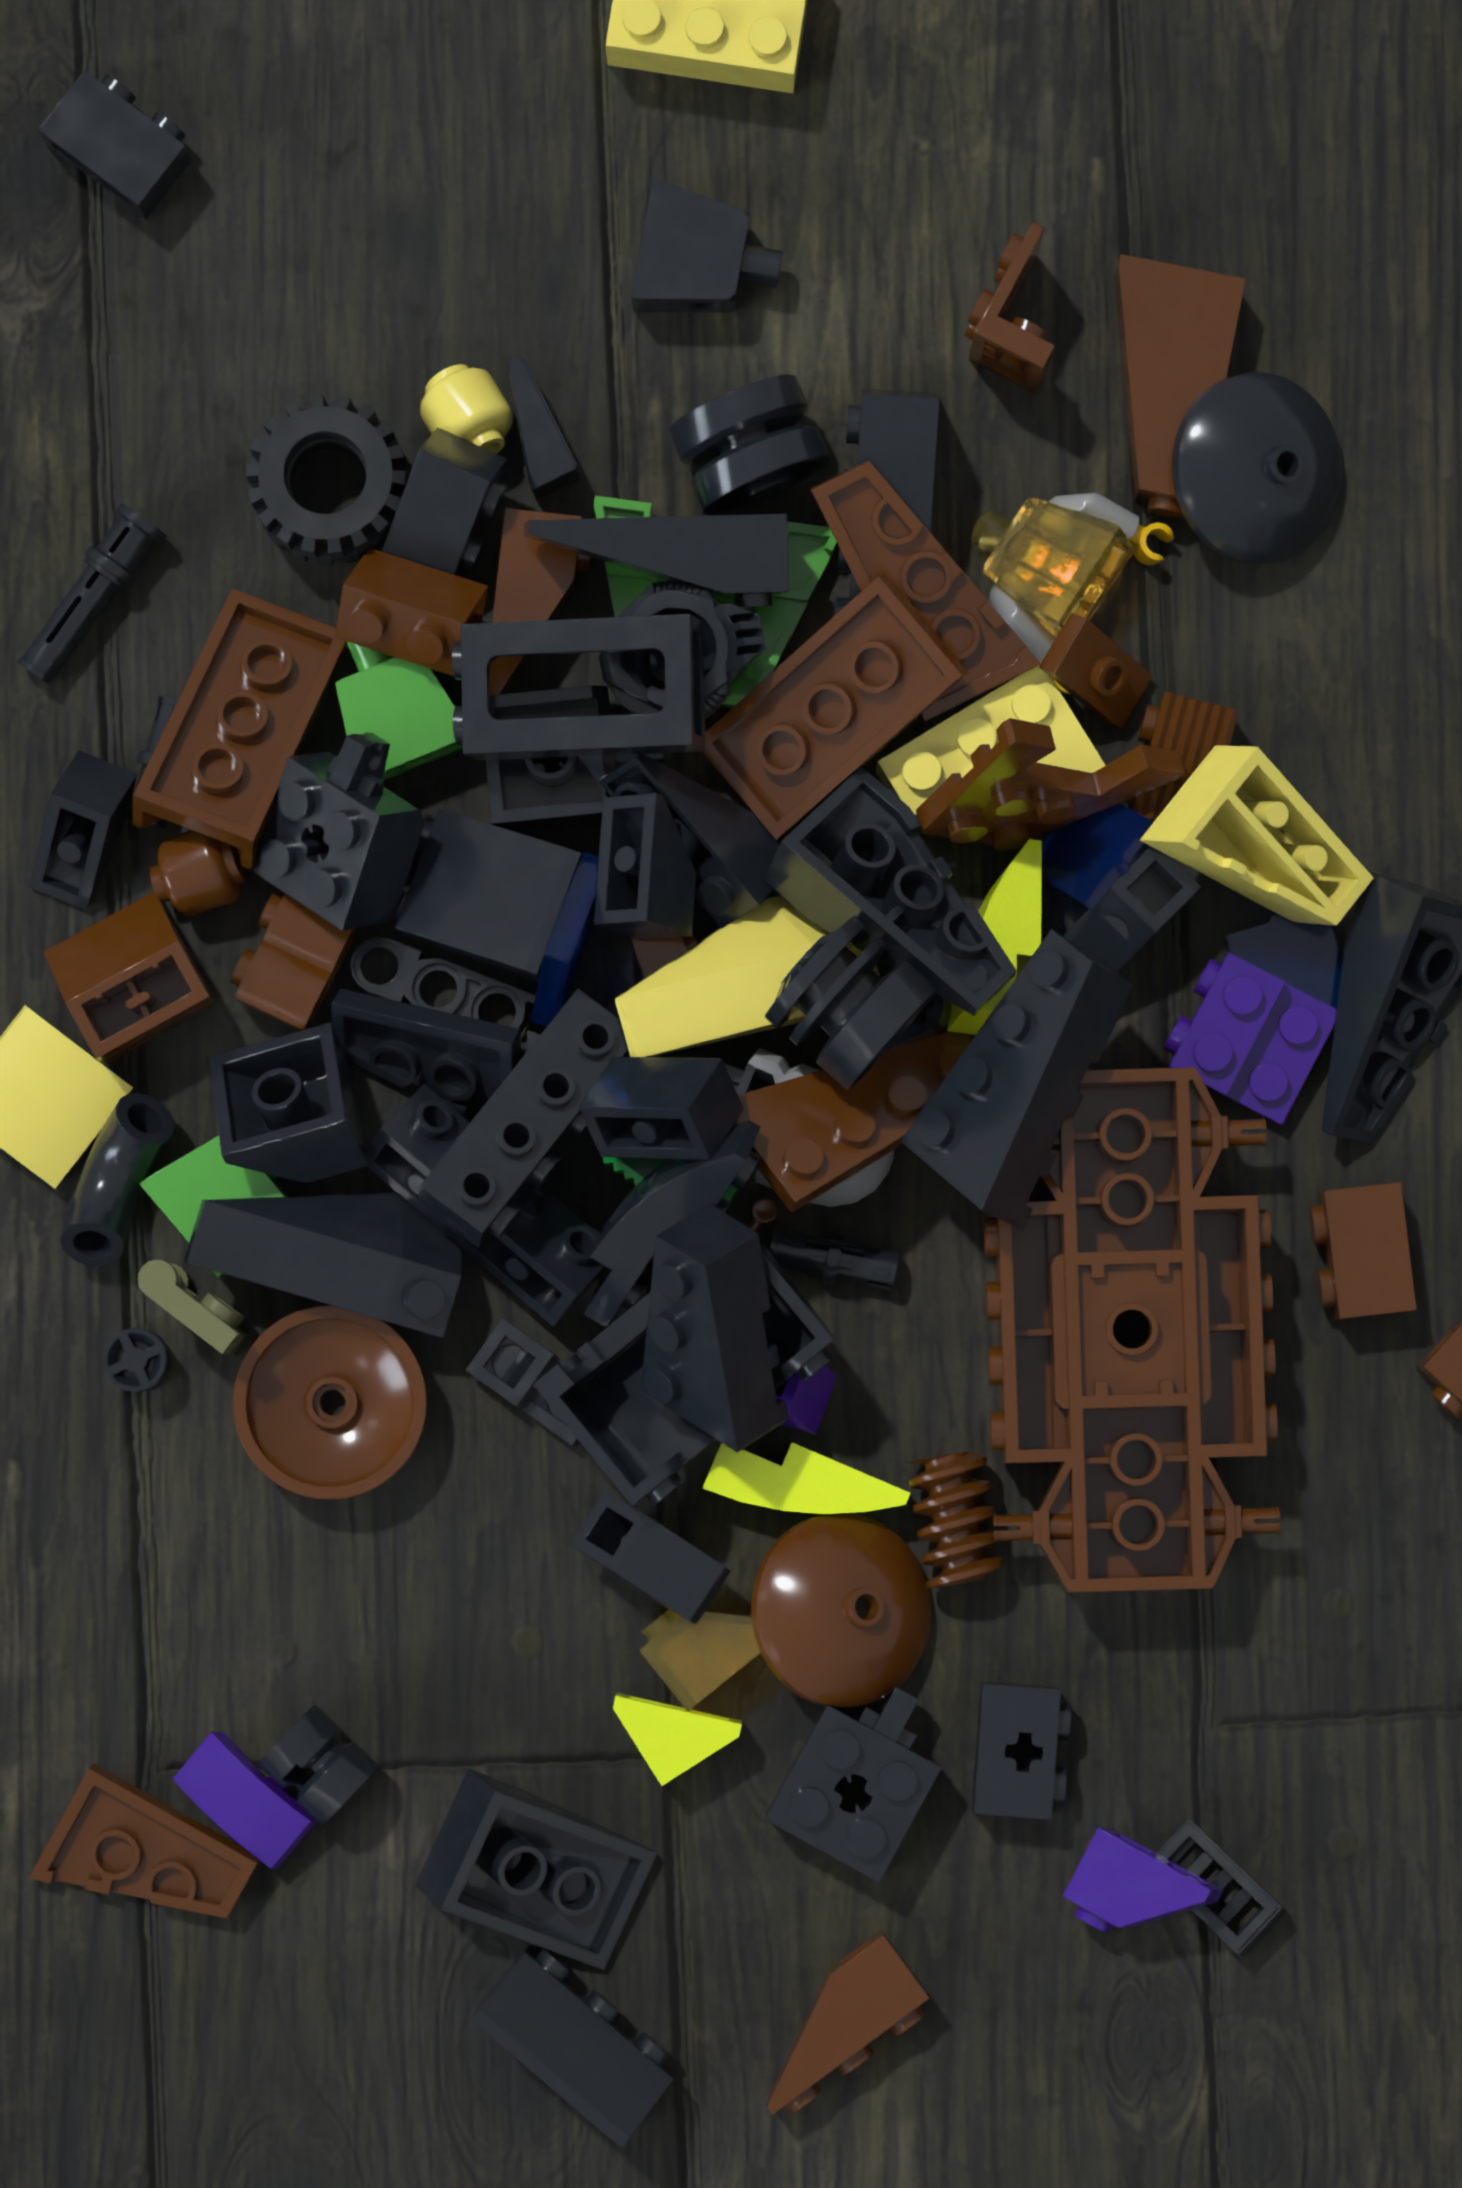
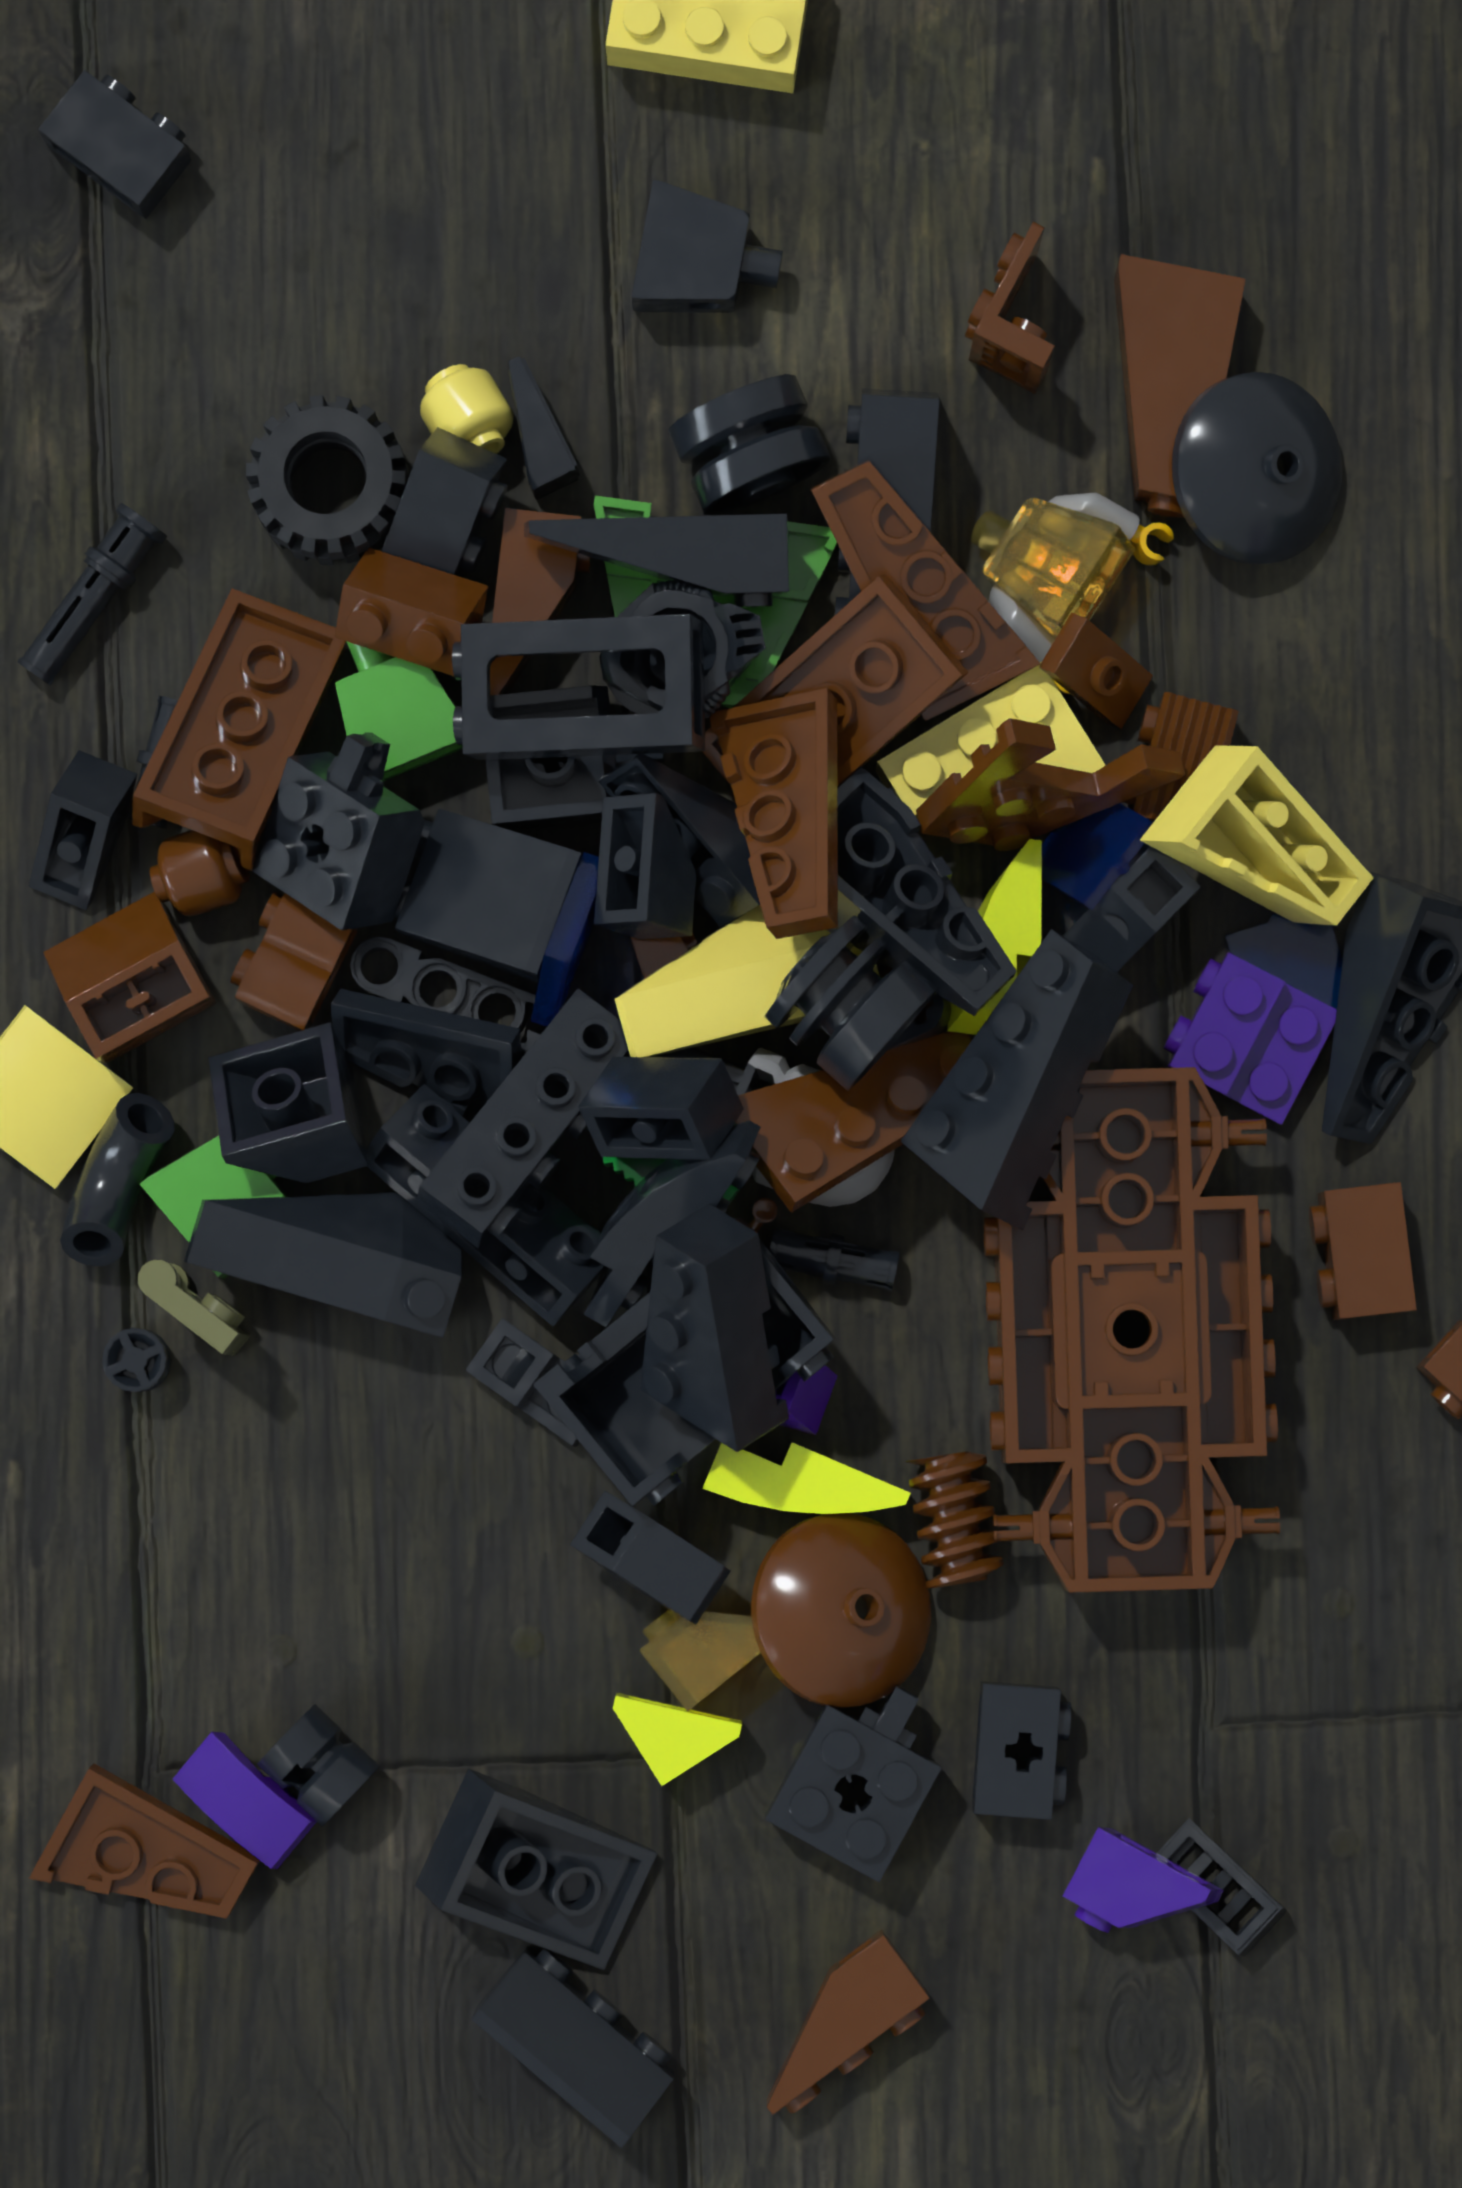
reddish brown dish [233,1306,427,1500] -> none
none -> reddish brown wing [709,688,838,939]

